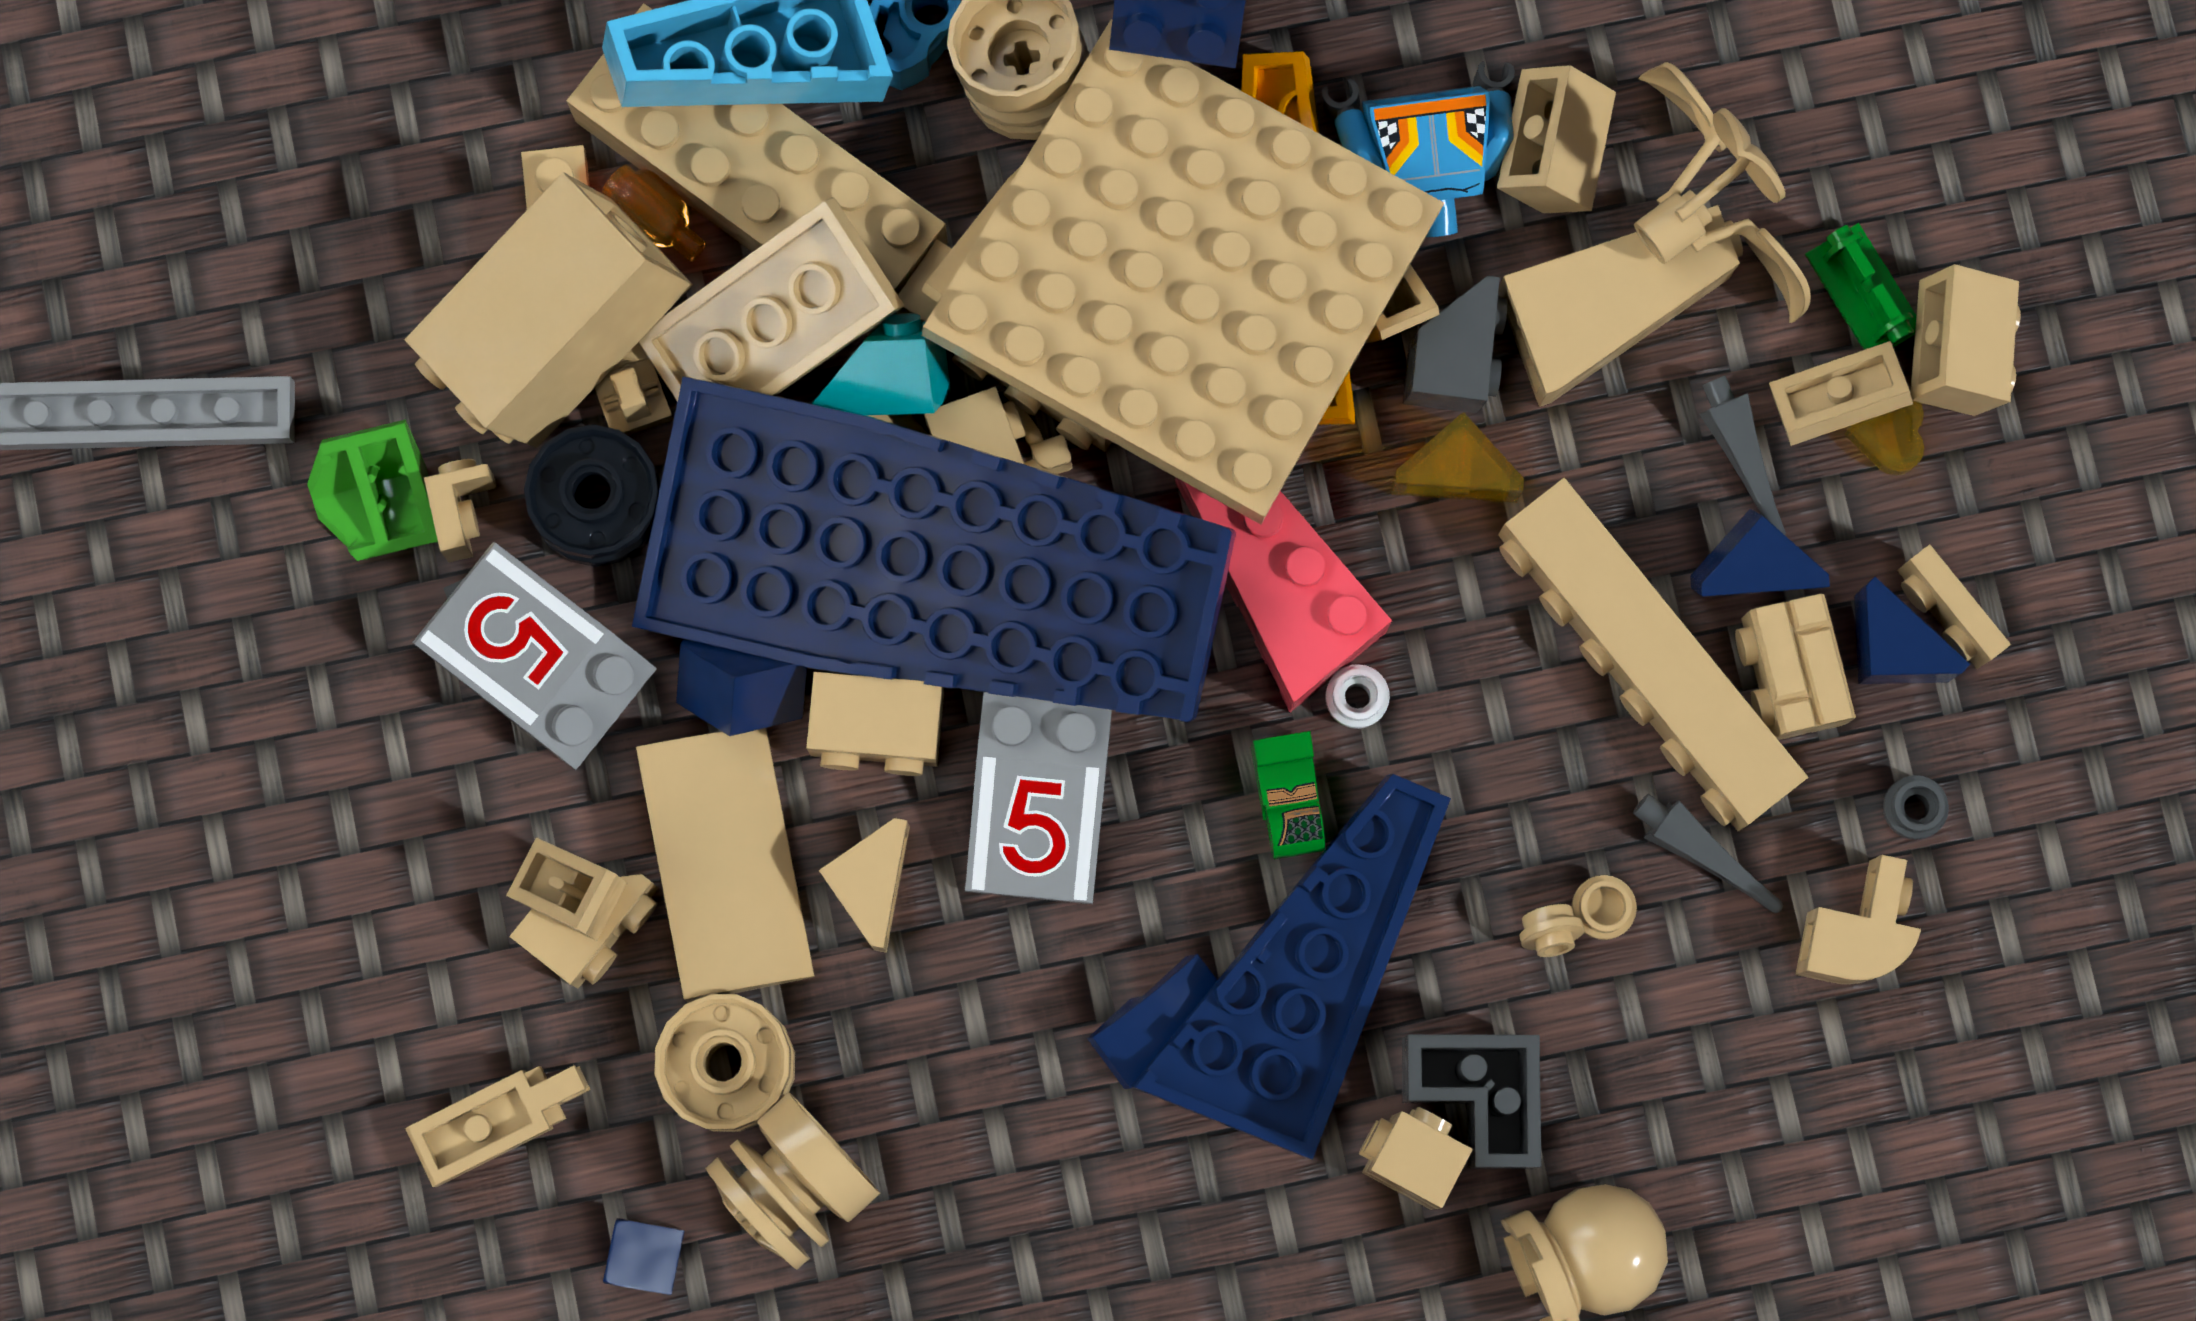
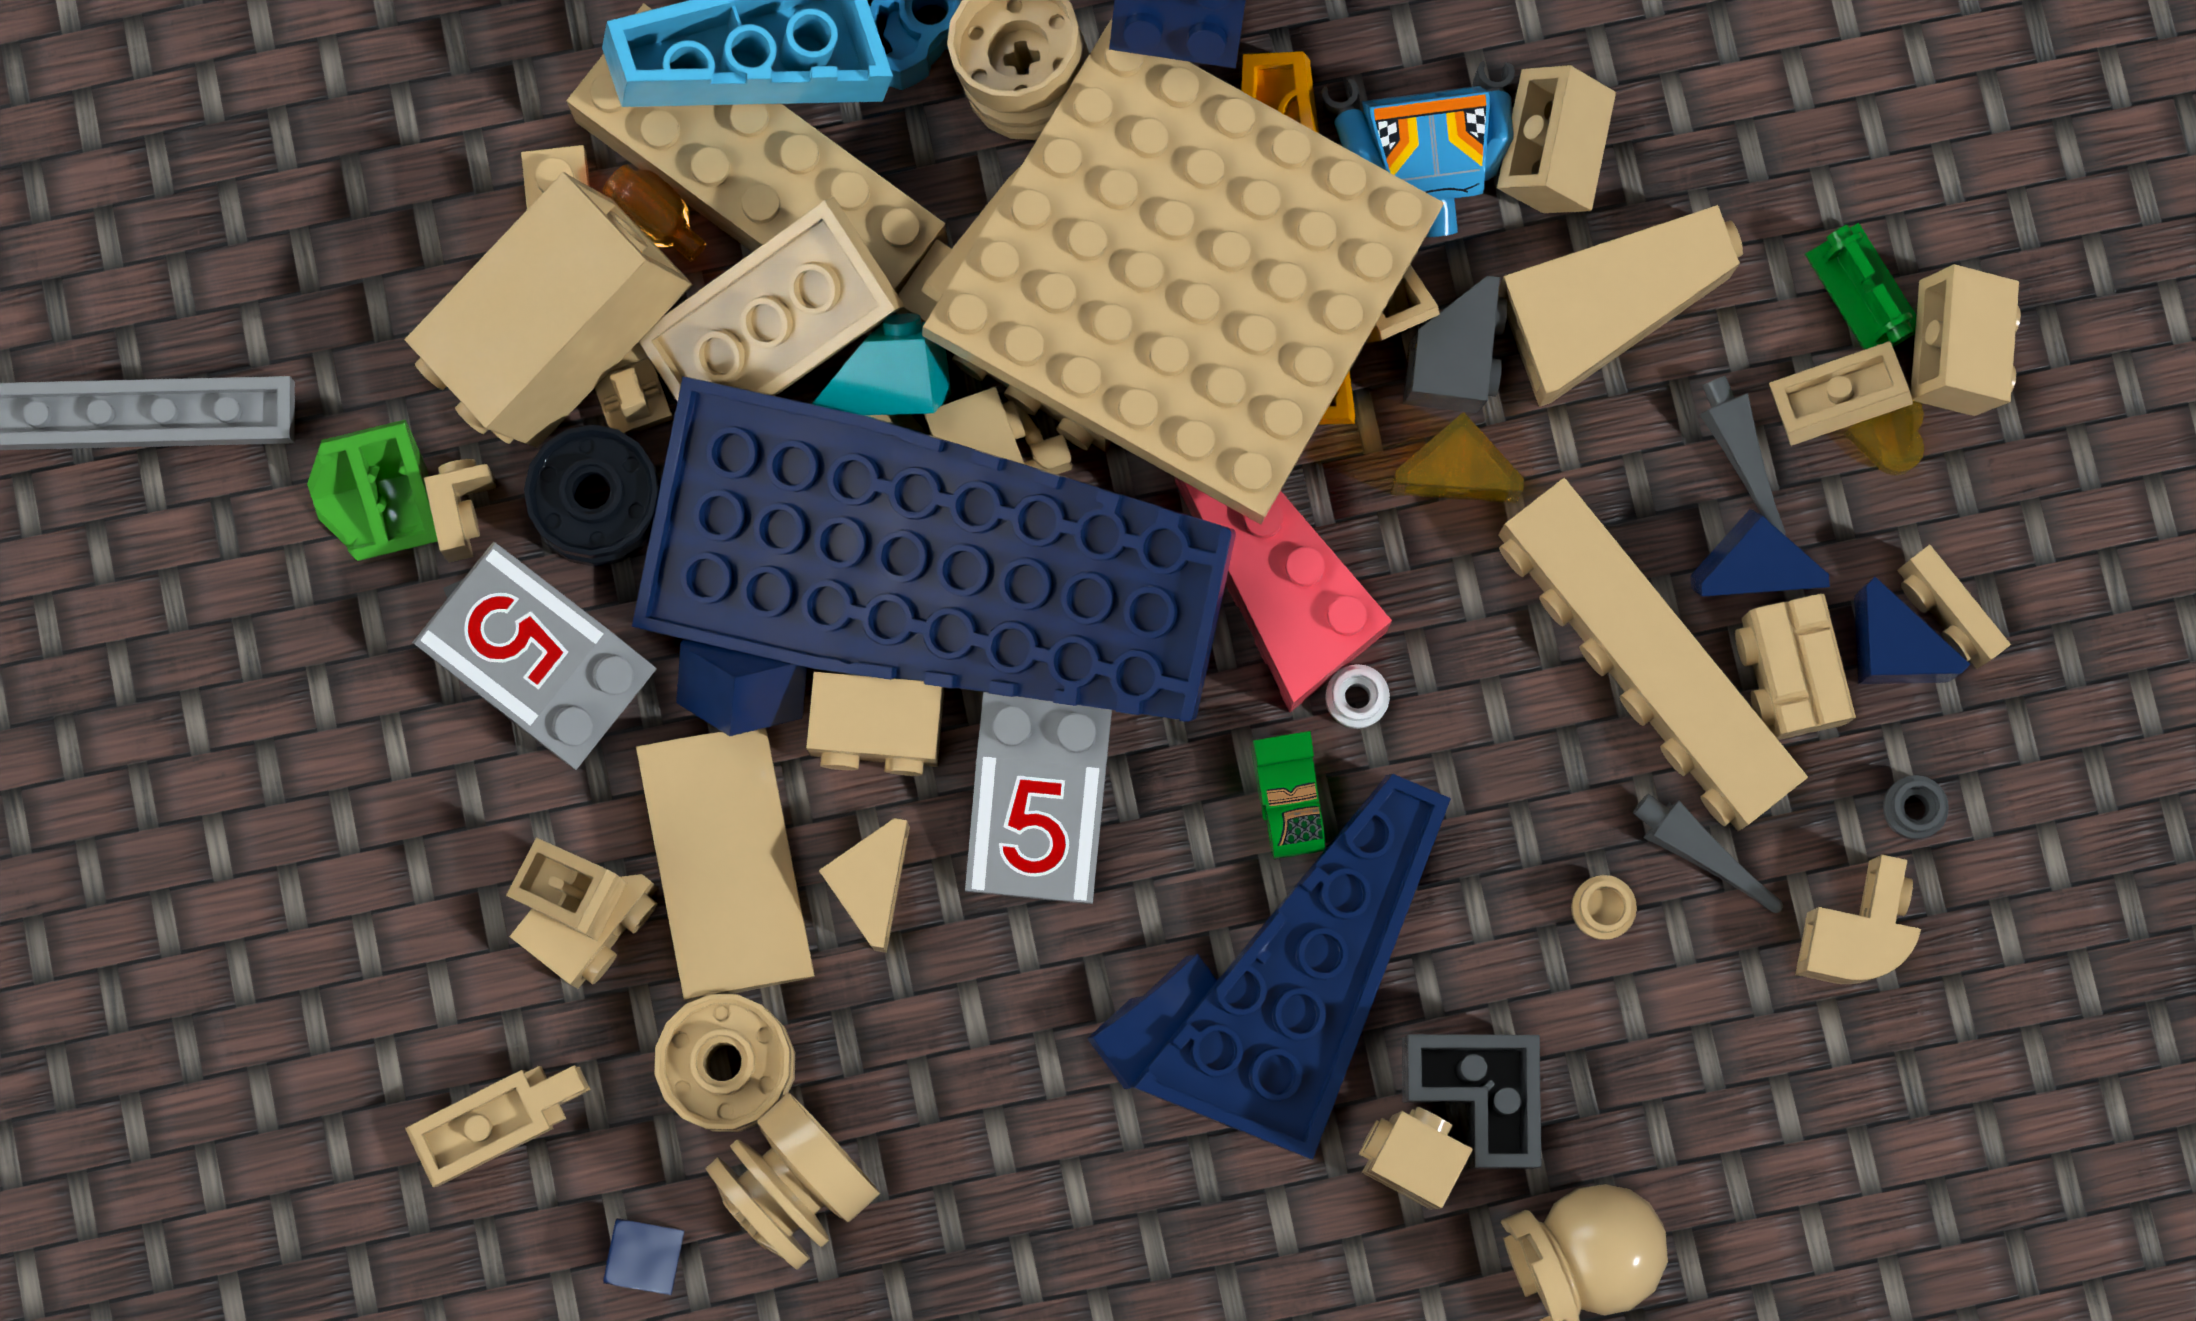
tan plate [1519,904,1585,957] -> none
tan plant [1634,62,1811,323] -> none

